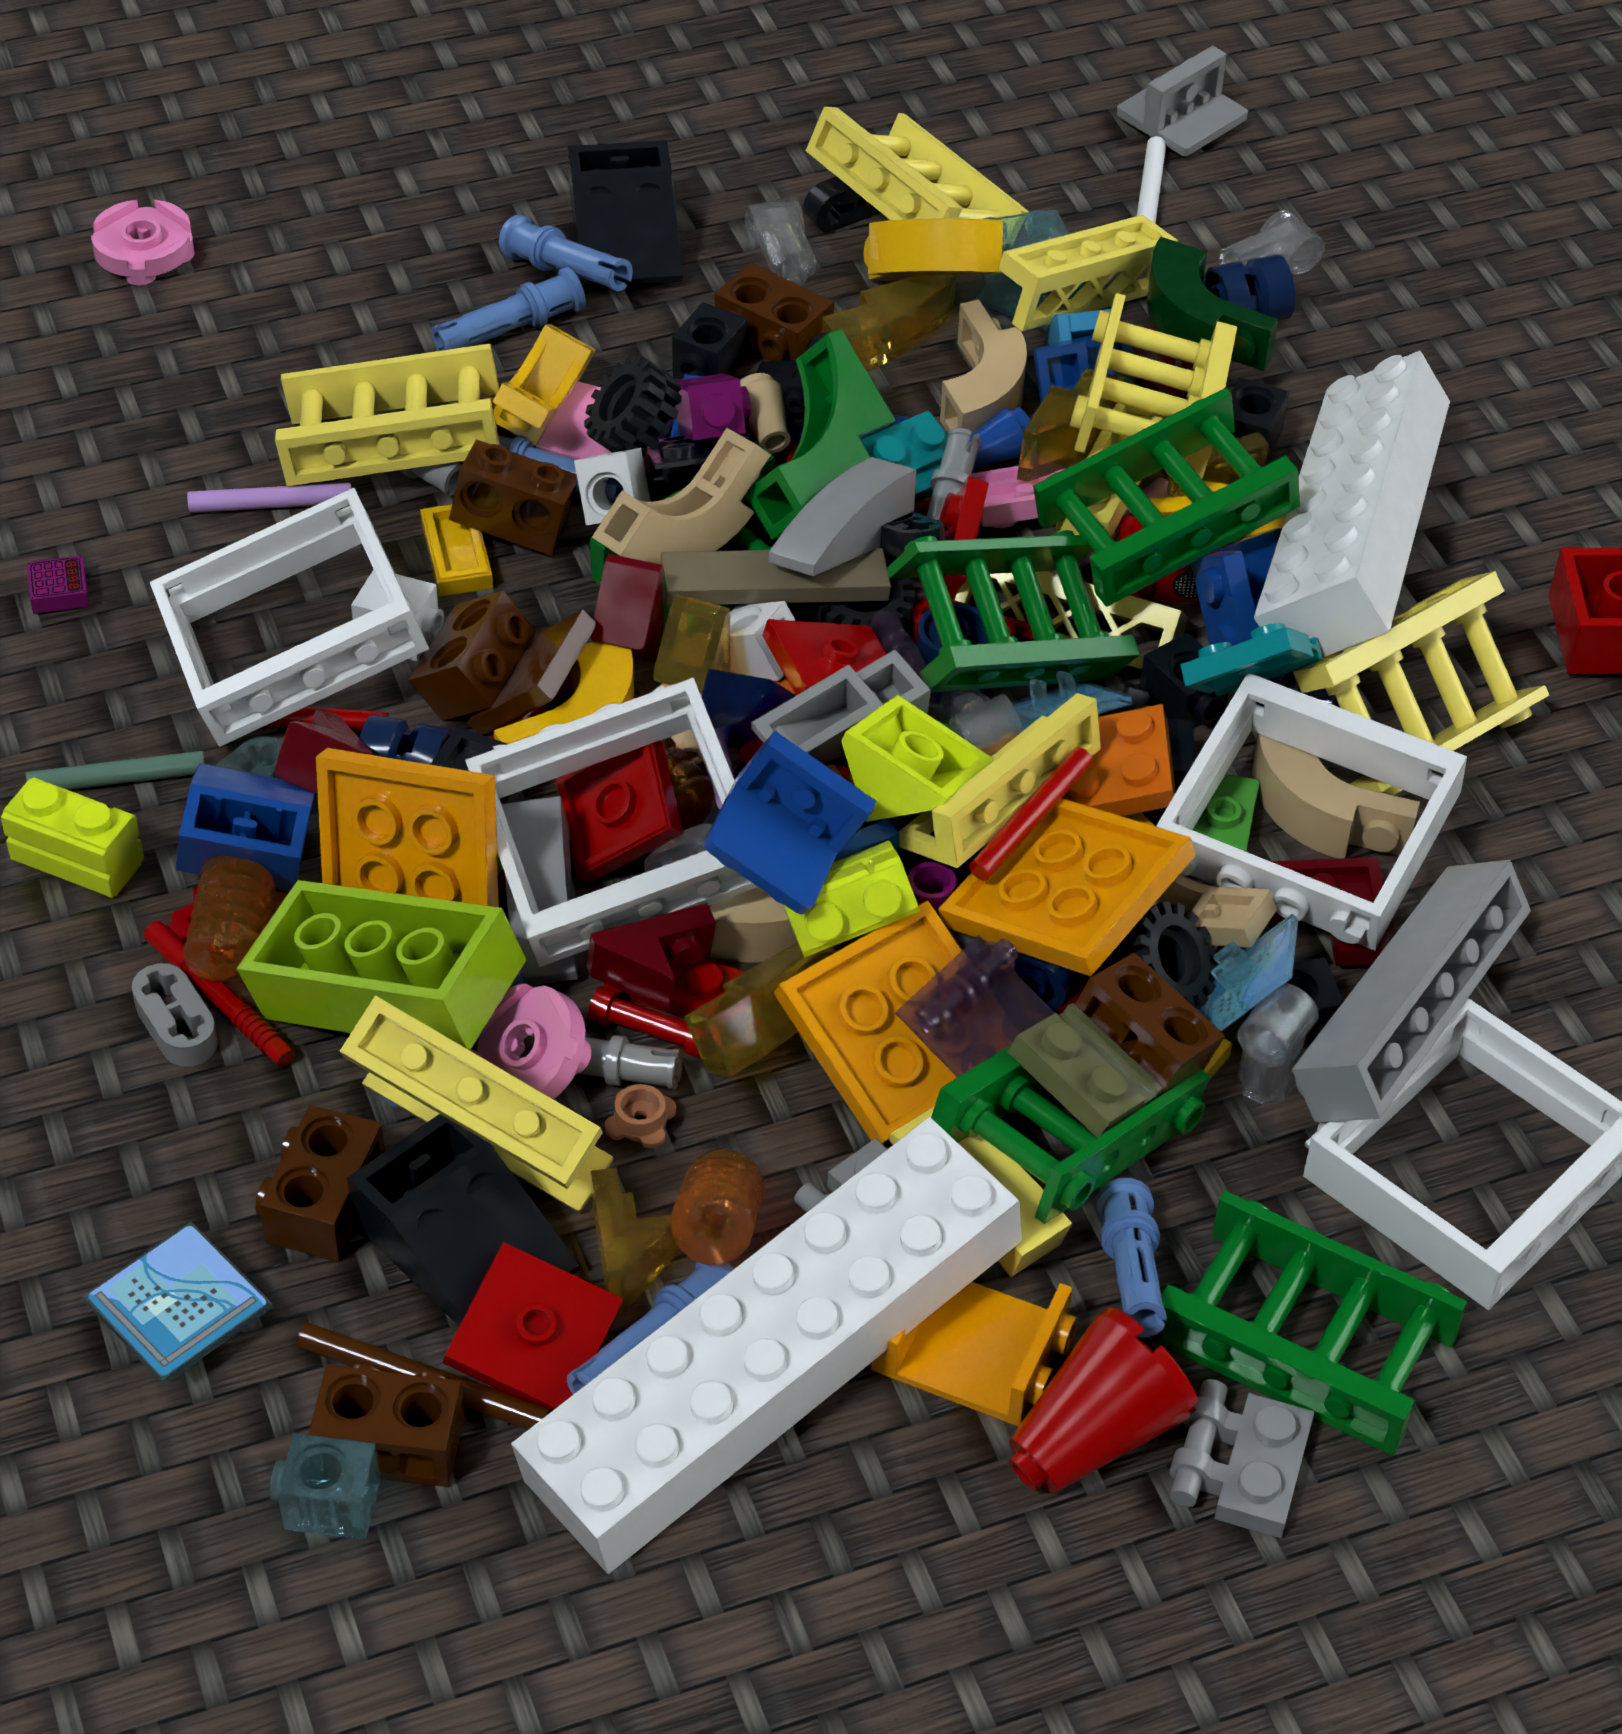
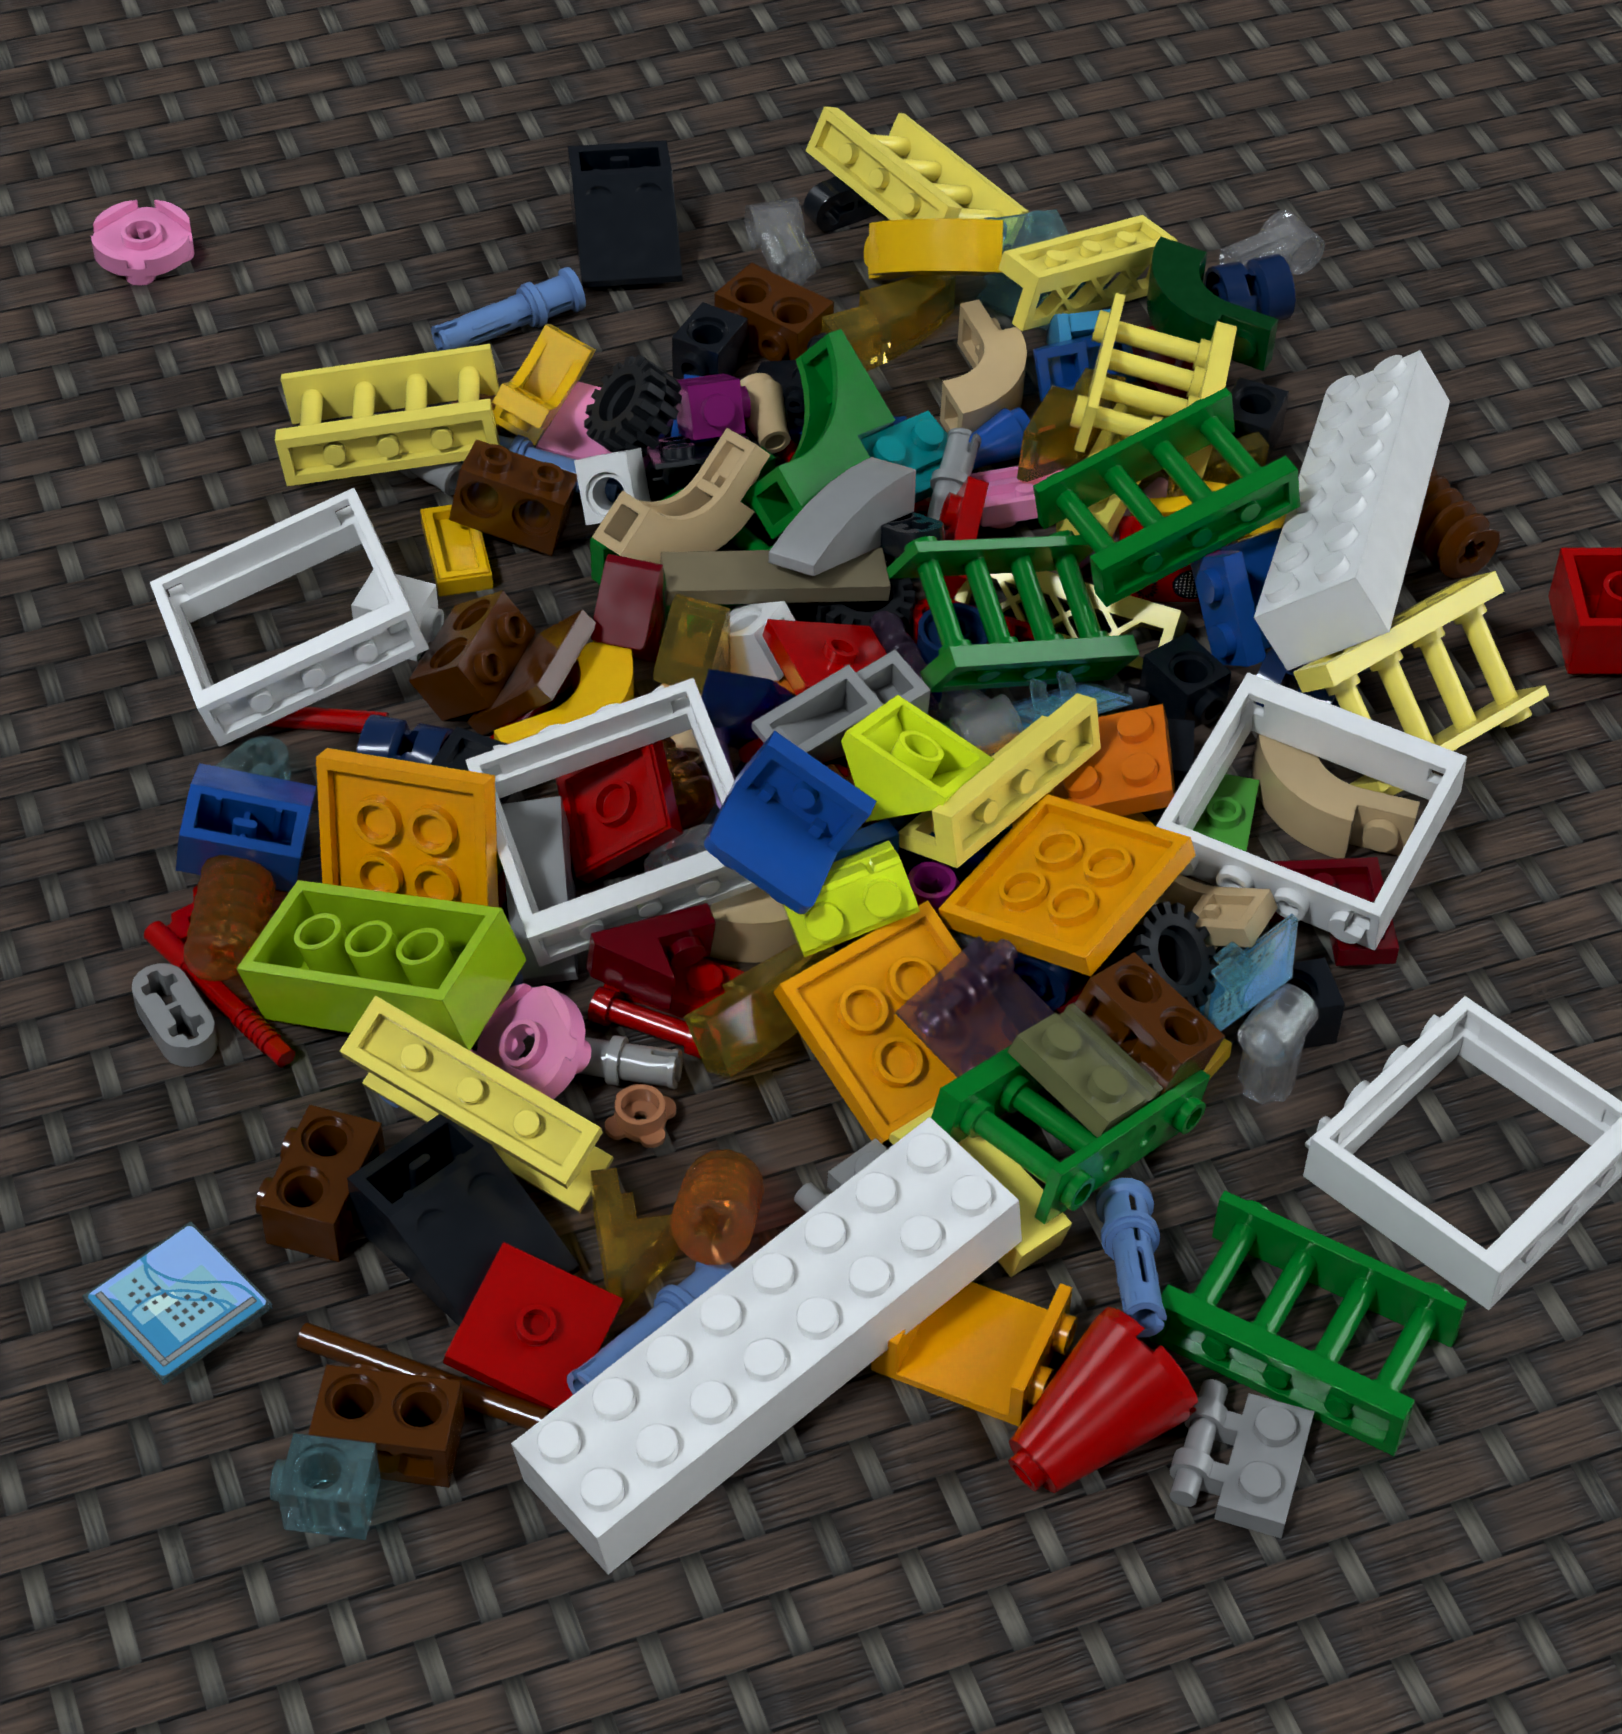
neon yellow brick [1,778,144,898] -> none
sand green bar [26,750,205,790] -> none
magenta tile [27,555,89,614] -> none
lavender bar [187,482,352,513] -> none
dark red slope [274,710,373,794] -> none
medium blue pin [499,215,633,292] -> none
red bar [969,747,1093,881] -> none
light grey bracket [1116,45,1248,156] -> none
white bar [1137,136,1166,223] -> none
teal plate [1180,623,1323,697] -> none
light grey brick [1292,860,1531,1122] -> none
none -> reddish brown piece [1413,467,1500,579]

